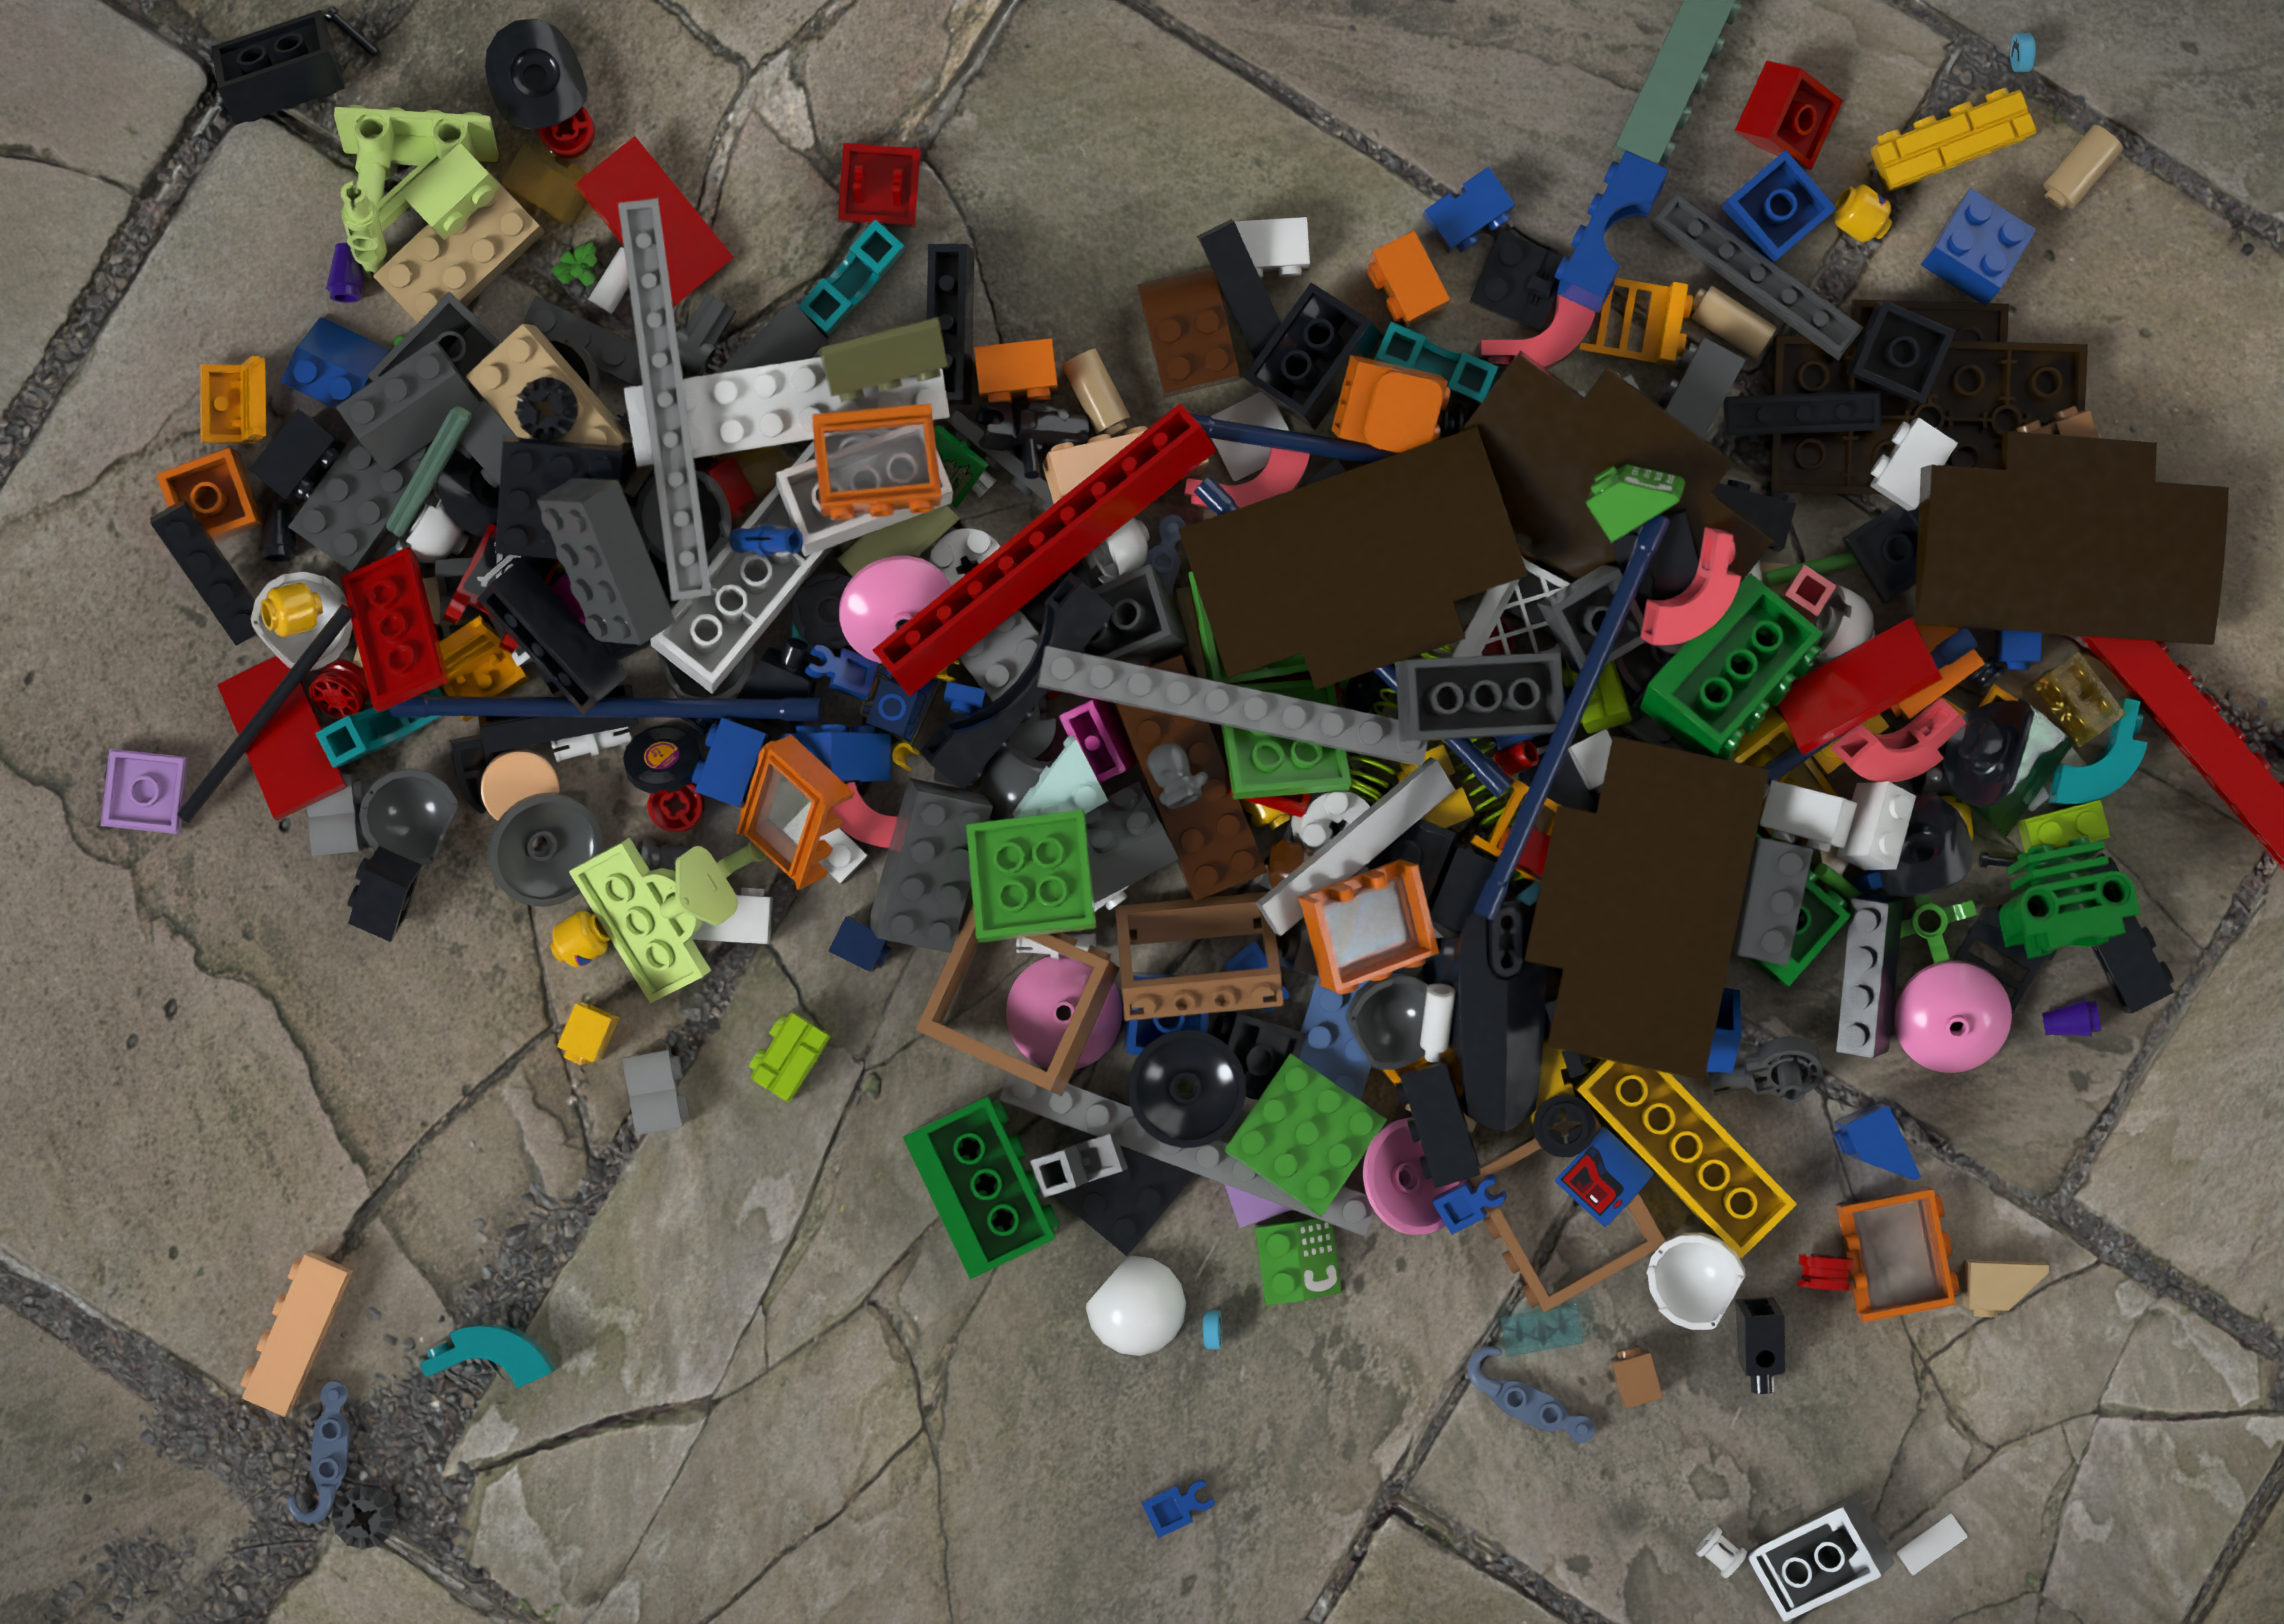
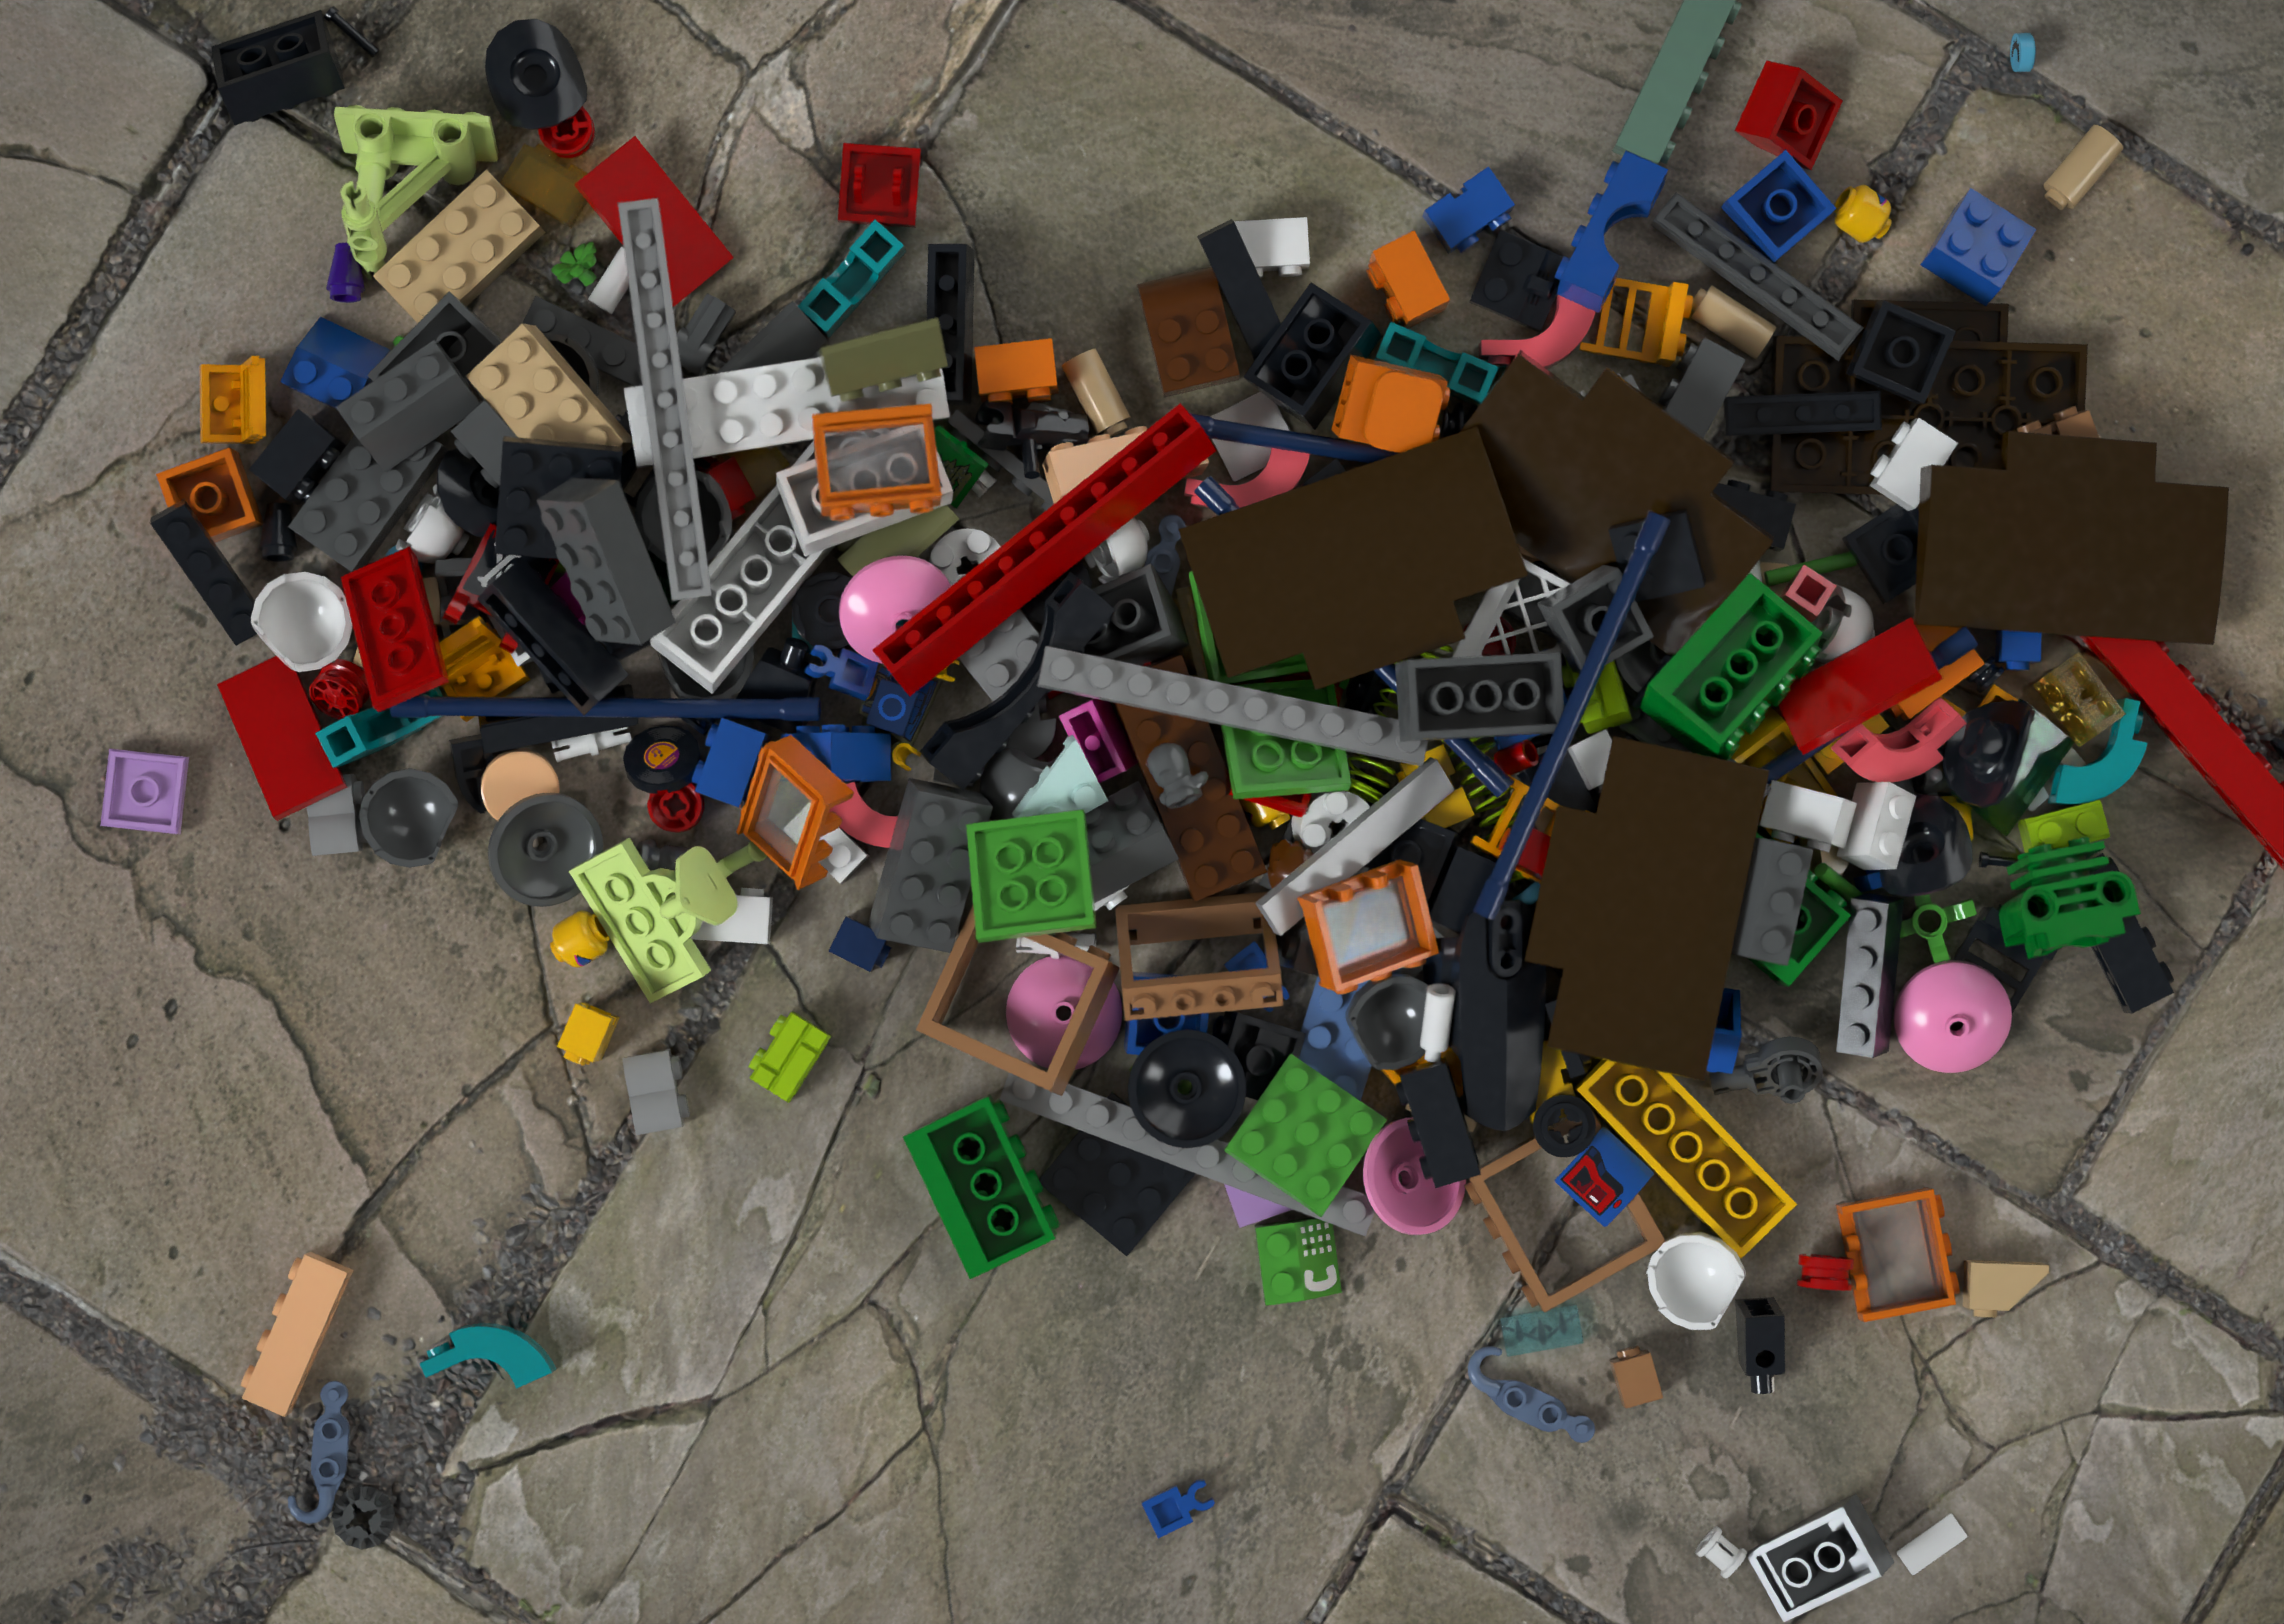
black piece [177,604,354,823] -> none
yellow head [261,582,323,637] -> none
black brick [347,846,422,942] -> none
sand green axle [386,406,472,537] -> none
yellowish green brick [403,143,501,240] -> none
black gear [514,377,578,440] -> none
blue pin [730,525,803,556] -> none
blue plate [944,682,986,715] -> none
dark grey brick [1030,1131,1128,1198] -> none
white cylinder [1086,1256,1186,1356] -> none
medium azure tile [1203,1310,1222,1350] -> none
blue plate [1432,1174,1507,1235] -> none
bright green slope [1585,464,1686,542] -> none
coral arch [1640,527,1741,645] -> none
blue slope [1833,1102,1921,1180] -> none
yellow brick [1870,87,2037,193] -> none
dark purple cone [2042,998,2101,1037] -> none

